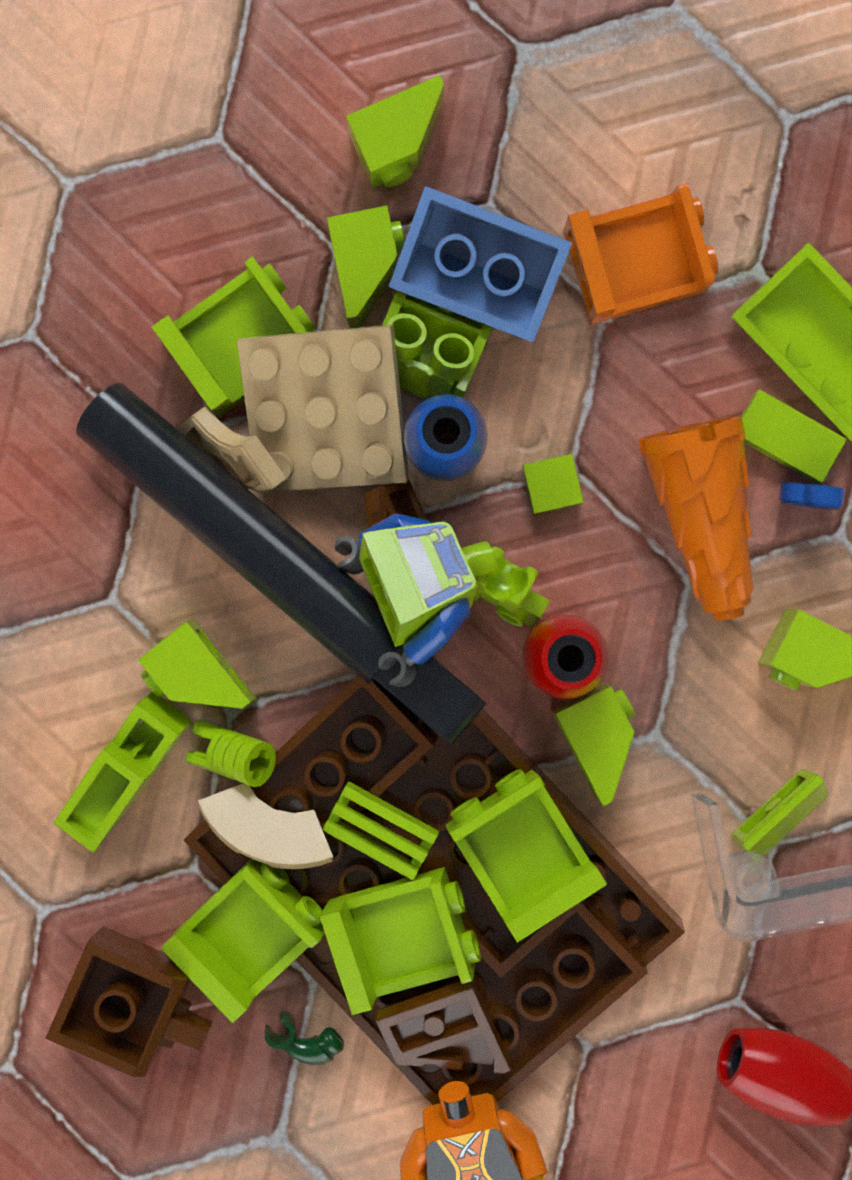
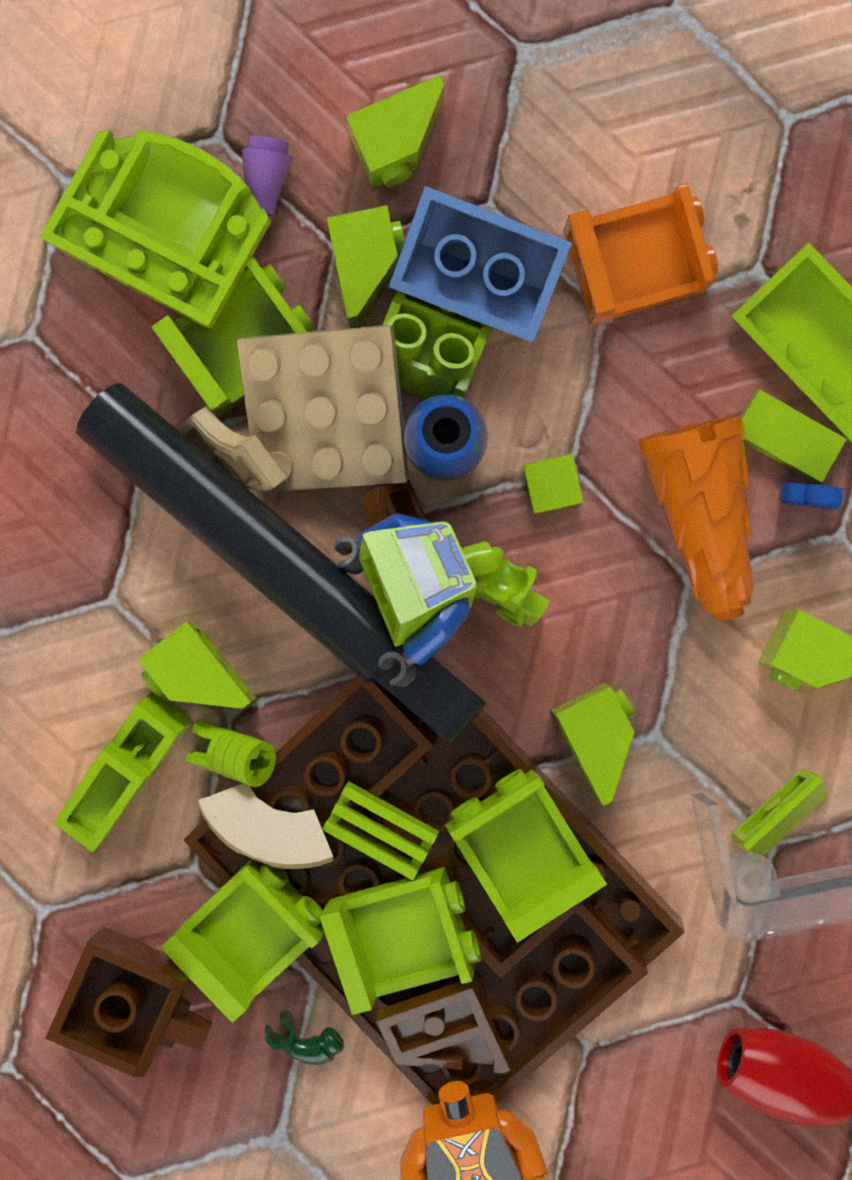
red piece [522,615,608,699] -> none
none -> lime slope [39,130,271,329]
none -> medium lavender cone [242,136,292,216]

